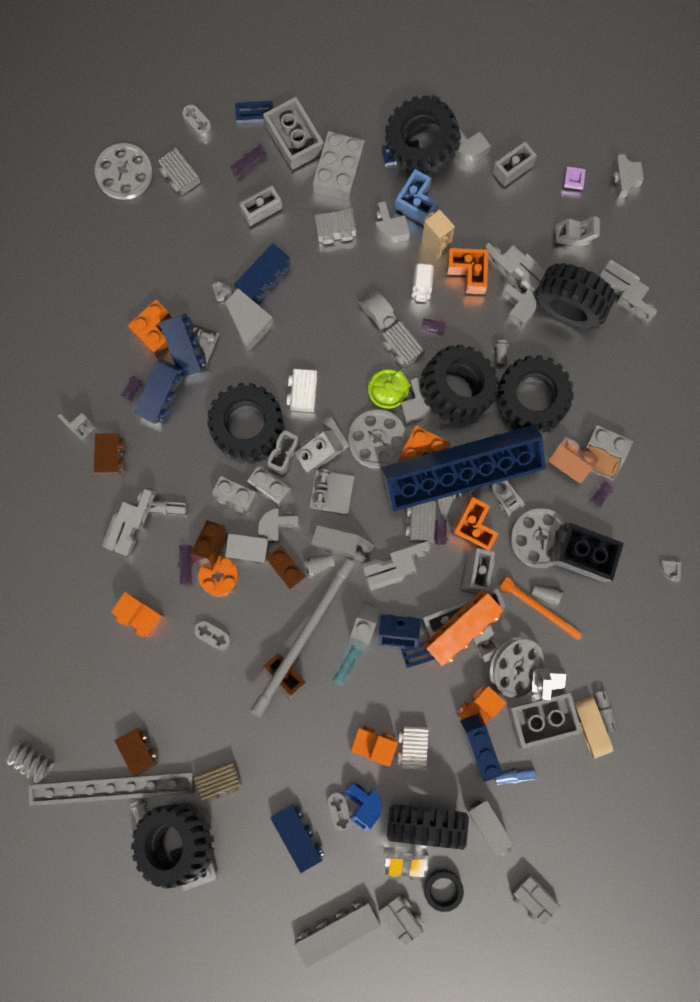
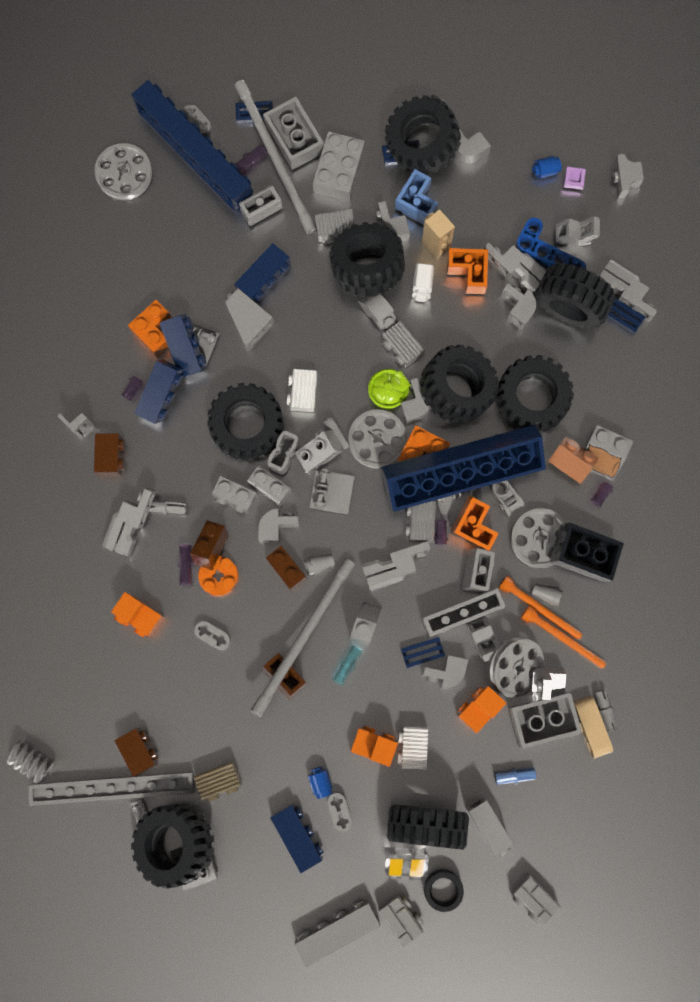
light grey brick [158,148,201,195] -> none
light grey tile [212,282,232,301] -> none
light grey panel [225,533,268,563] -> none
light grey slope [311,525,374,563] -> none
blue brick [343,783,382,832] -> none
dark blue brick [377,614,421,650] -> none
clear purple pin [421,317,446,335] -> none
orange brick [423,589,504,666] -> none
dark blue brick [460,713,503,782] -> none
light grey brick [493,142,537,187] -> none
light grey pin [494,340,510,365] -> none
light grey tile [660,560,682,582] -> none
none -> dark blue brick [131,80,253,215]
none -> light grey piece [235,80,316,234]
none -> blue brick [308,766,333,799]
none -> black tyre [329,222,405,297]
none -> light grey brick [422,655,468,688]
none -> blue beam [515,218,586,269]
none -> orange piece [521,605,606,668]
none -> blue brick [532,156,562,179]
none -> dark blue tile [607,298,645,334]

